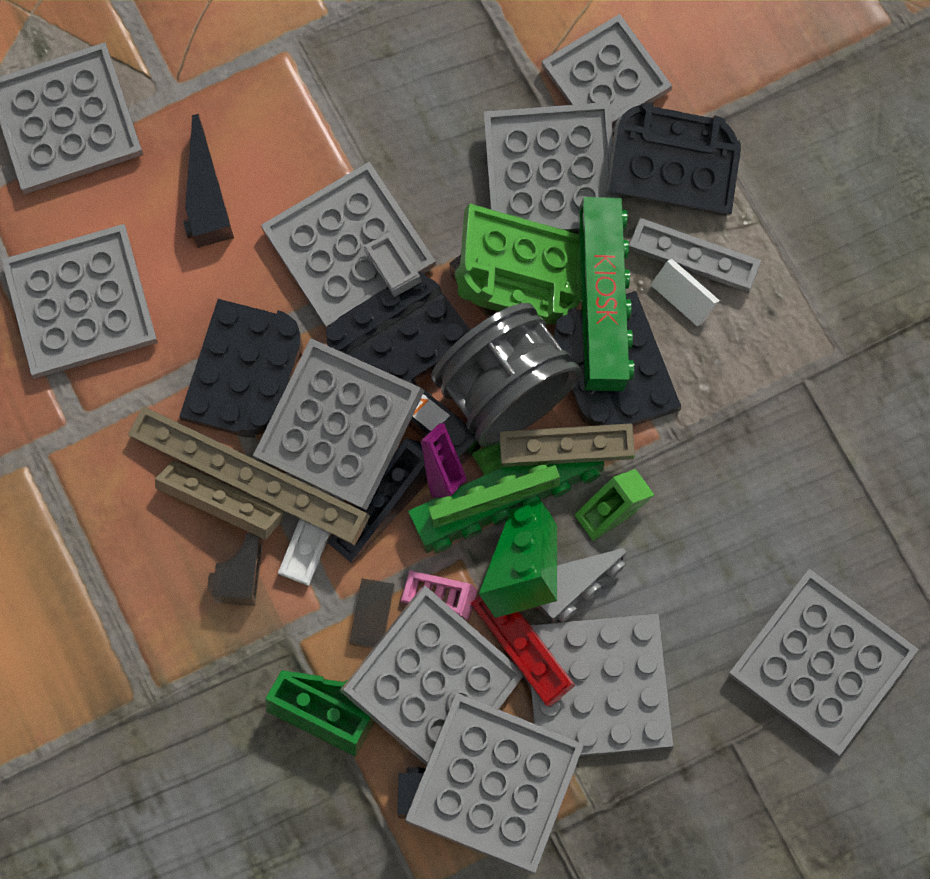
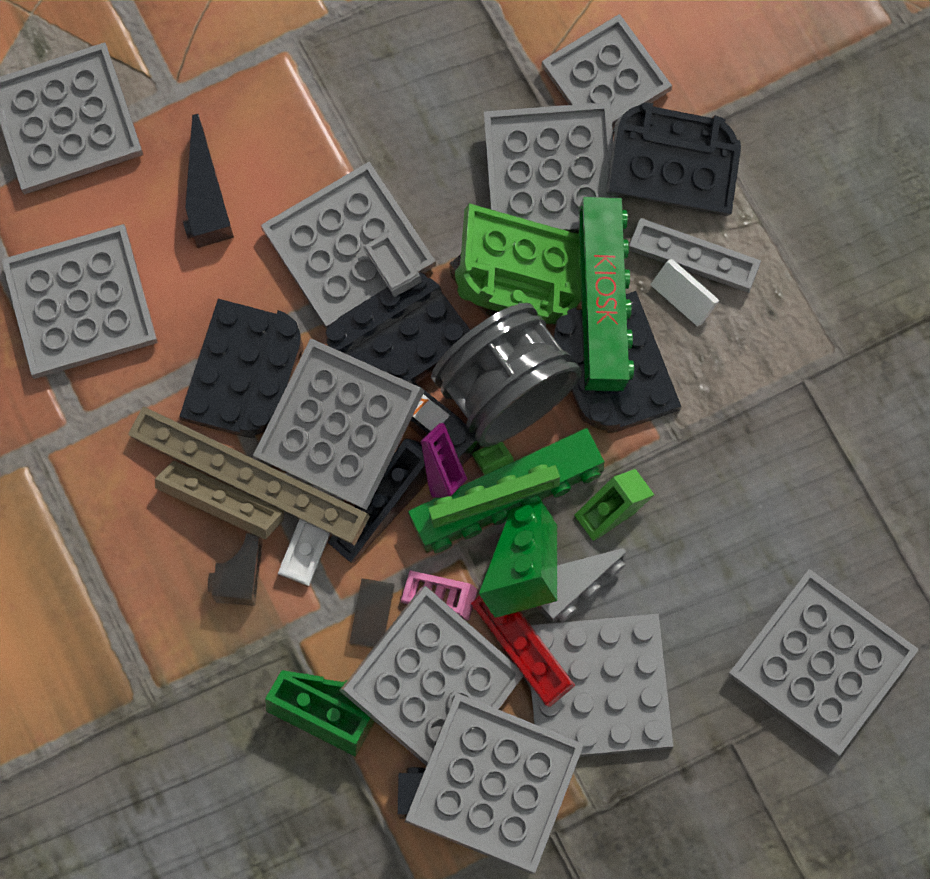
dark tan plate [500,424,635,467] -> none

